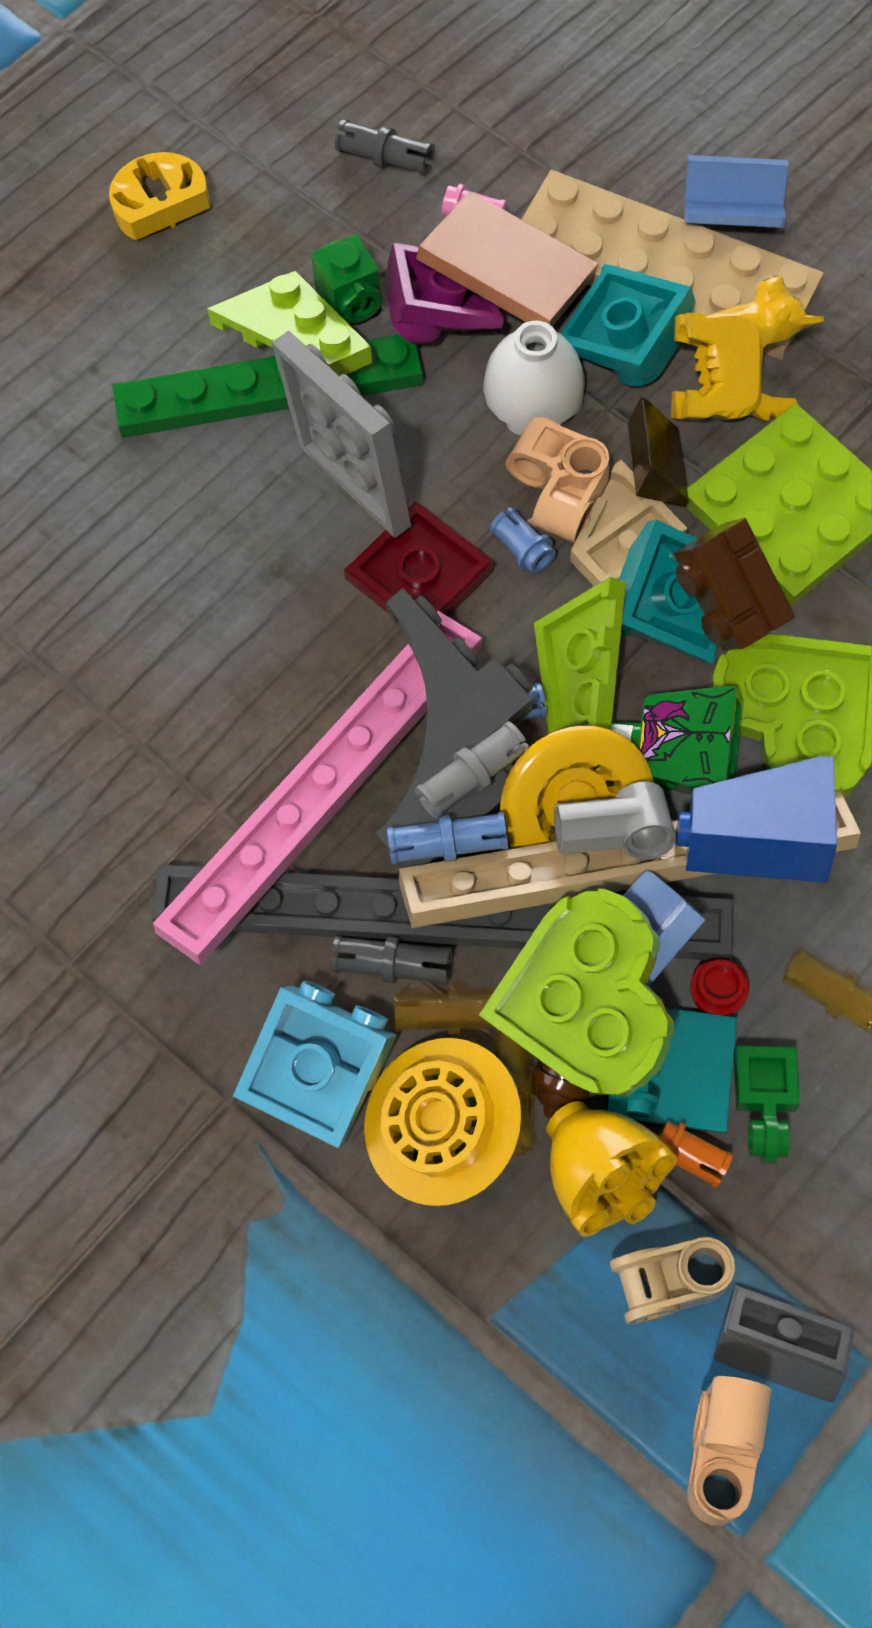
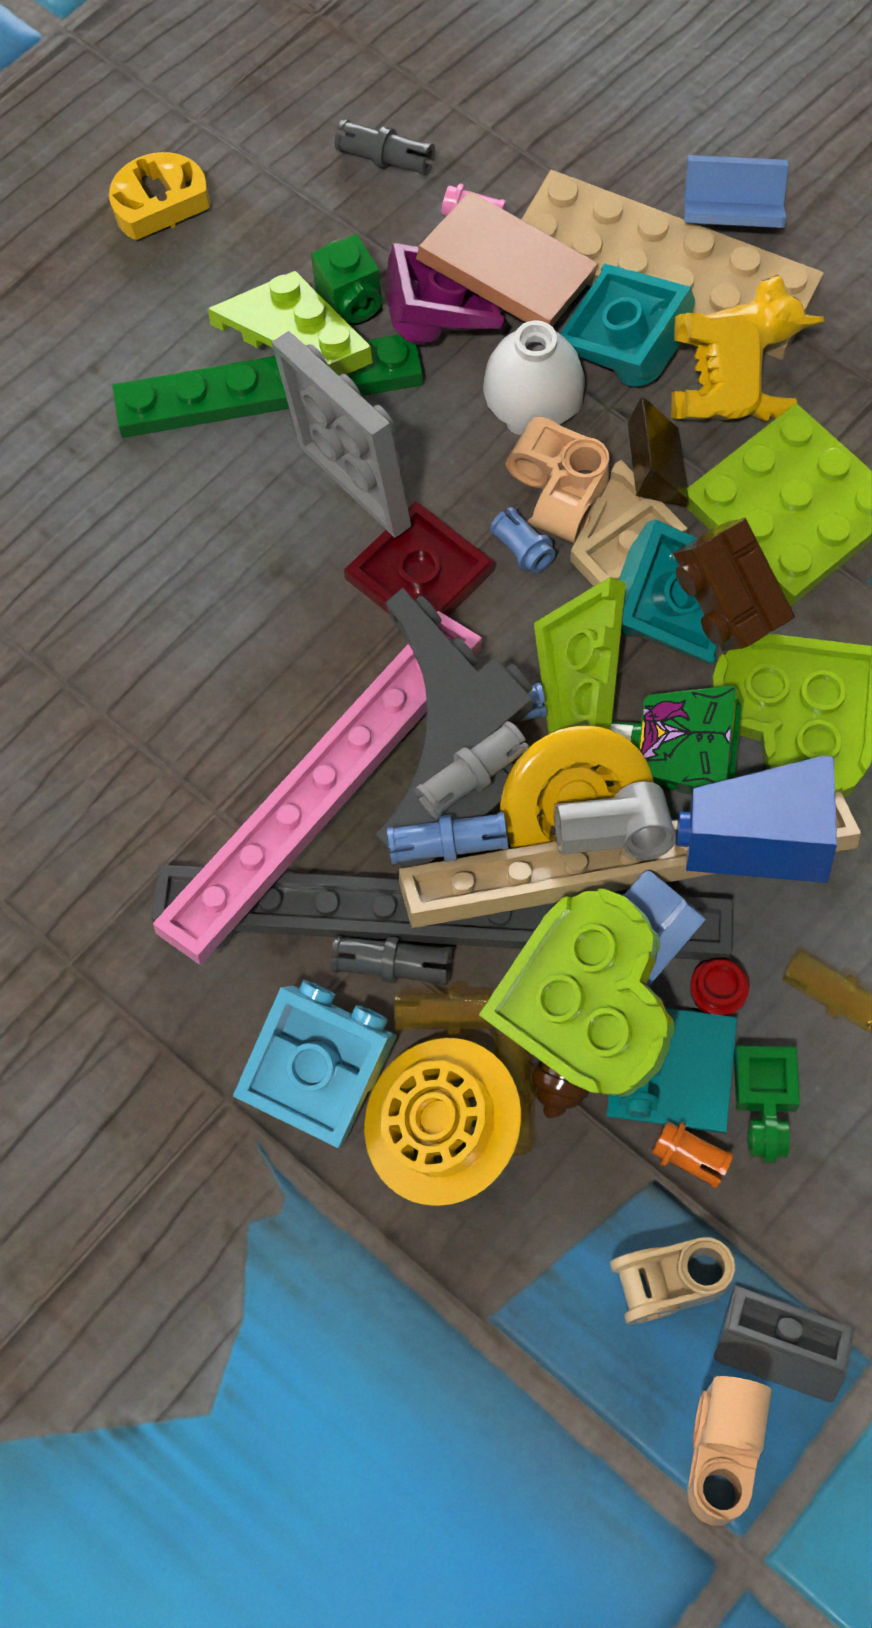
yellow piece [546,1101,677,1237] -> none

